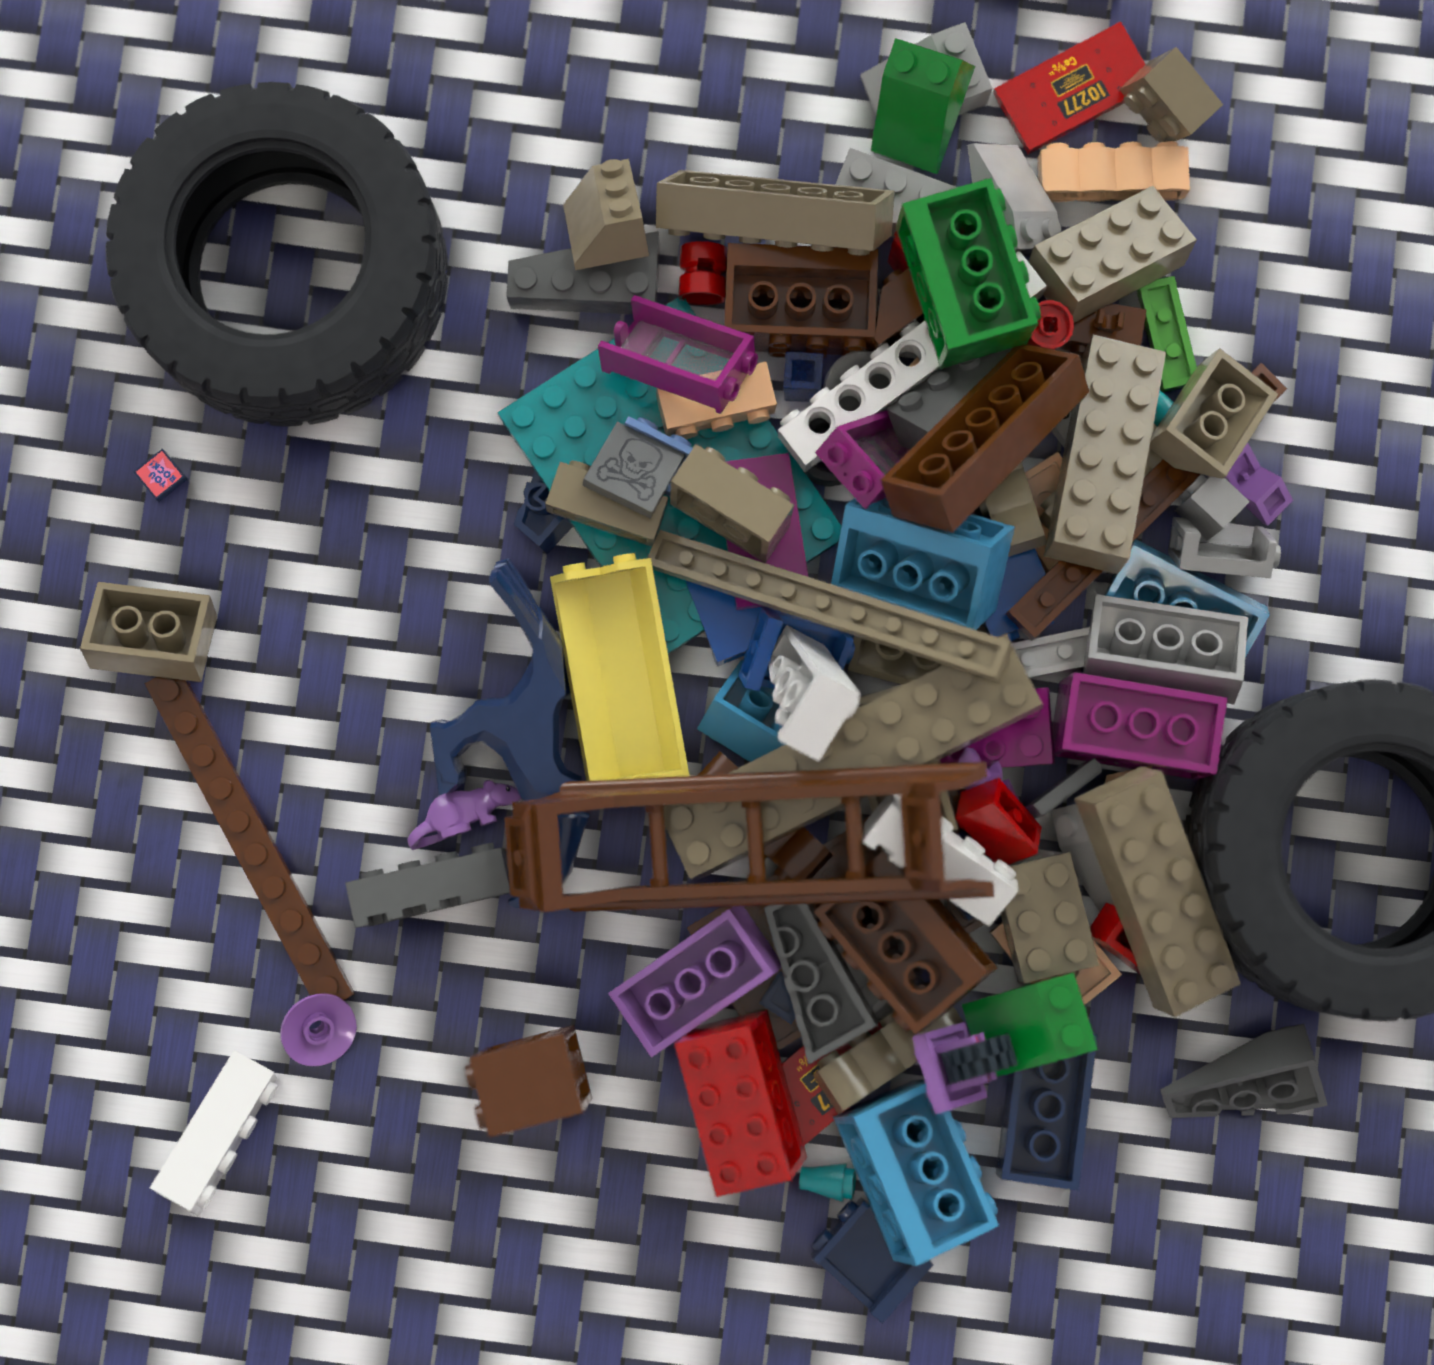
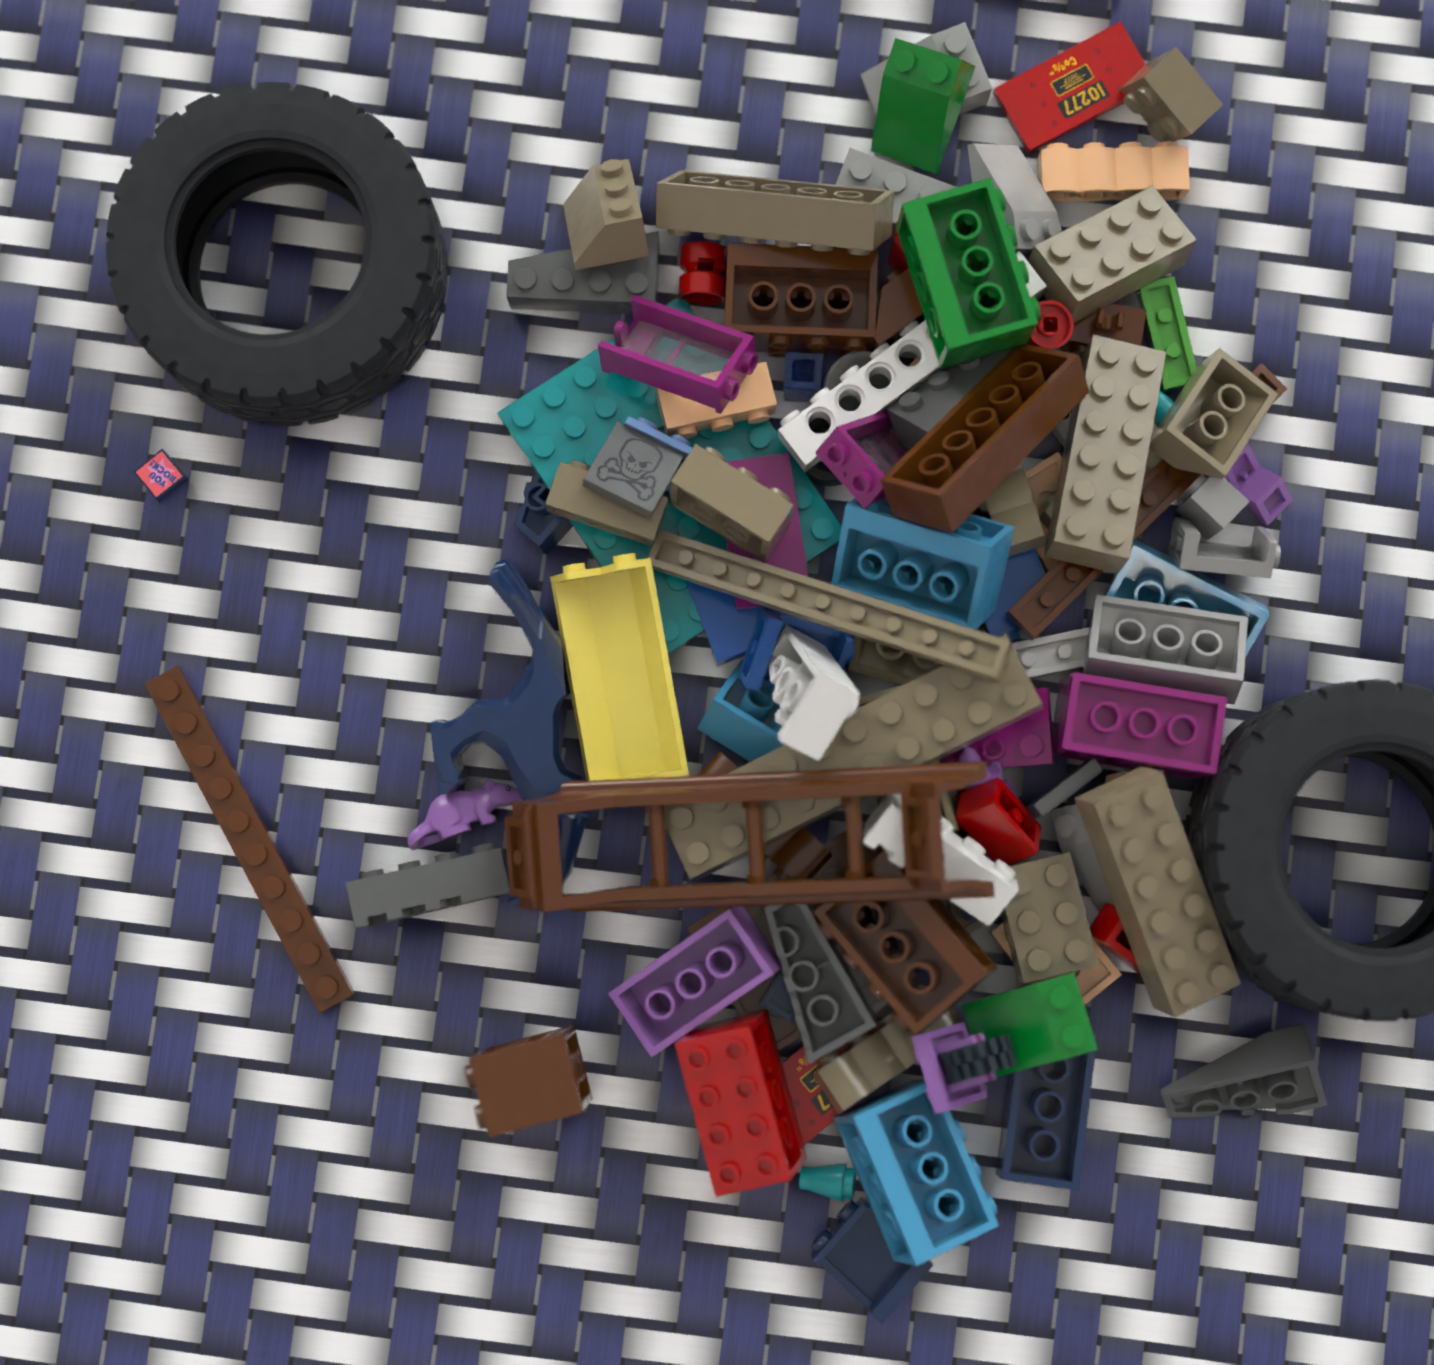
dark tan brick [80,582,217,682] -> none
white wedge [150,1050,278,1217] -> none
medium lavender dish [280,994,357,1066] -> none

